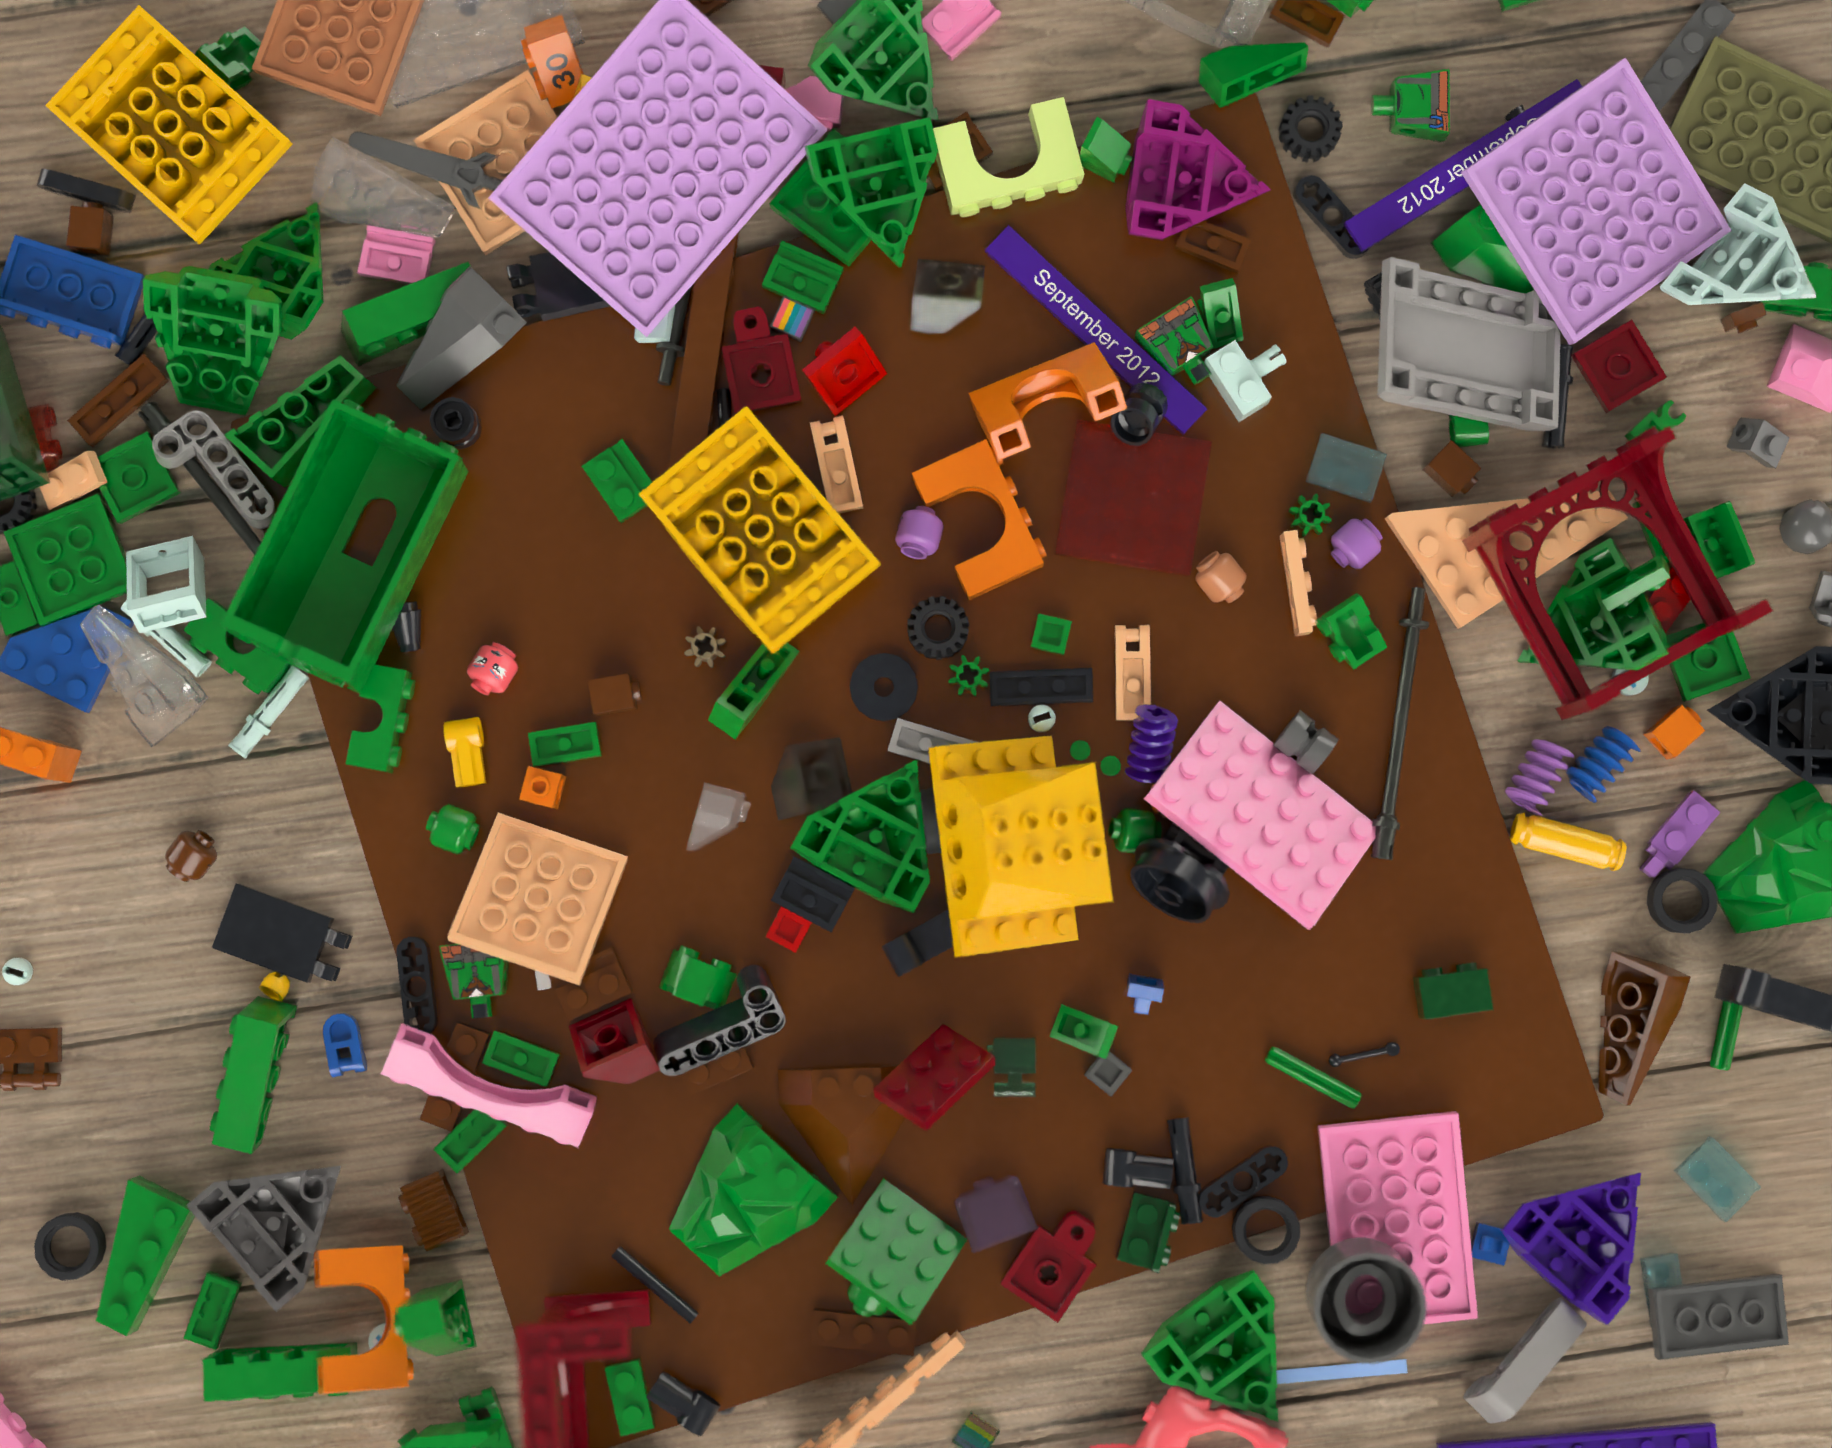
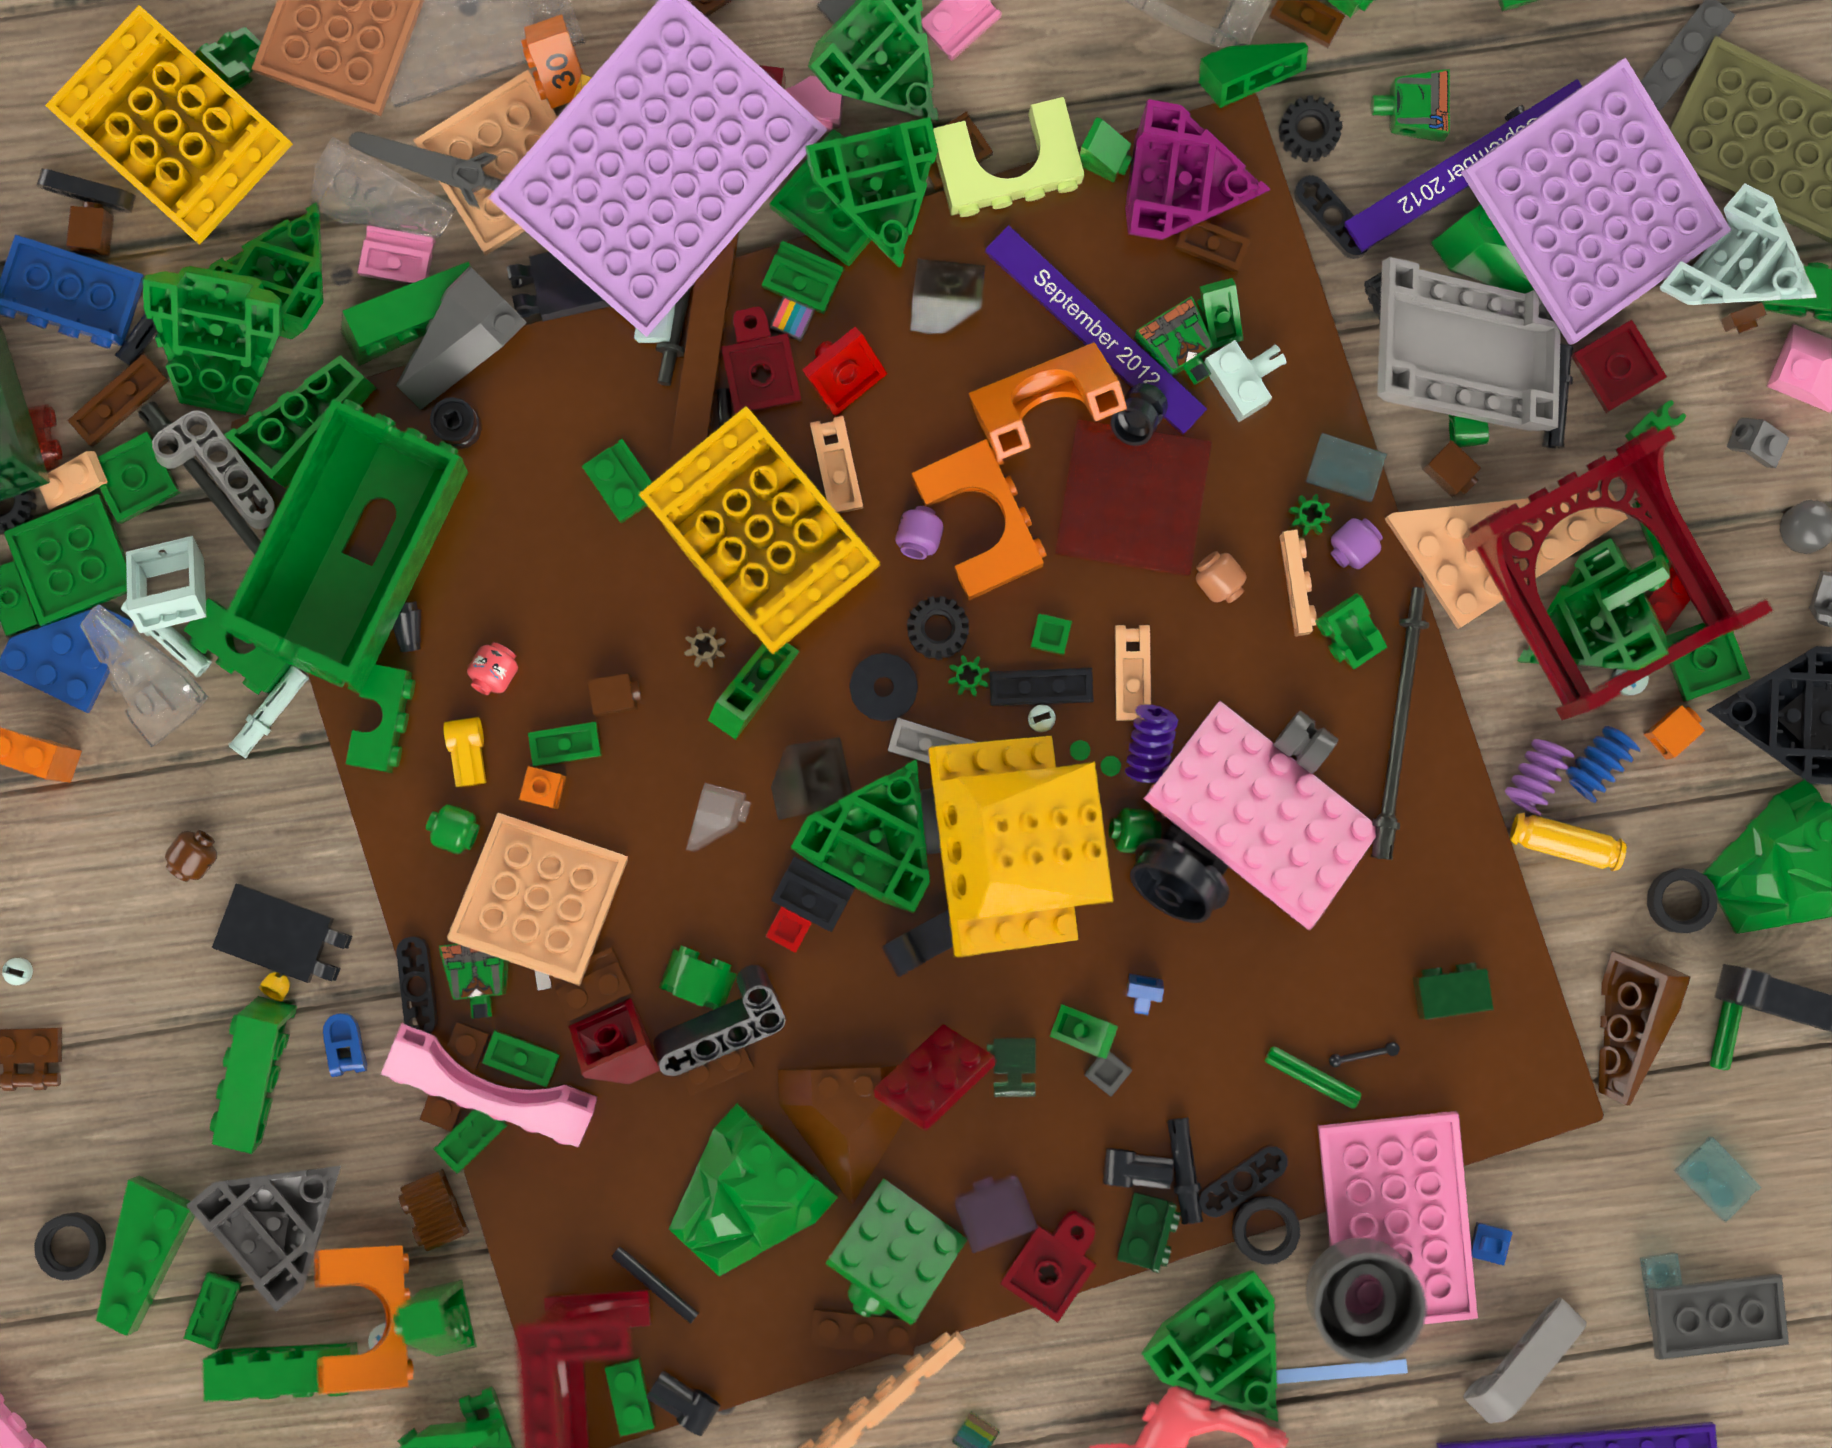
dark purple wedge [1501,1173,1641,1325] -> none
medium lavender hinge [1639,790,1720,878] -> none
green bracket [1684,501,1755,579] -> none

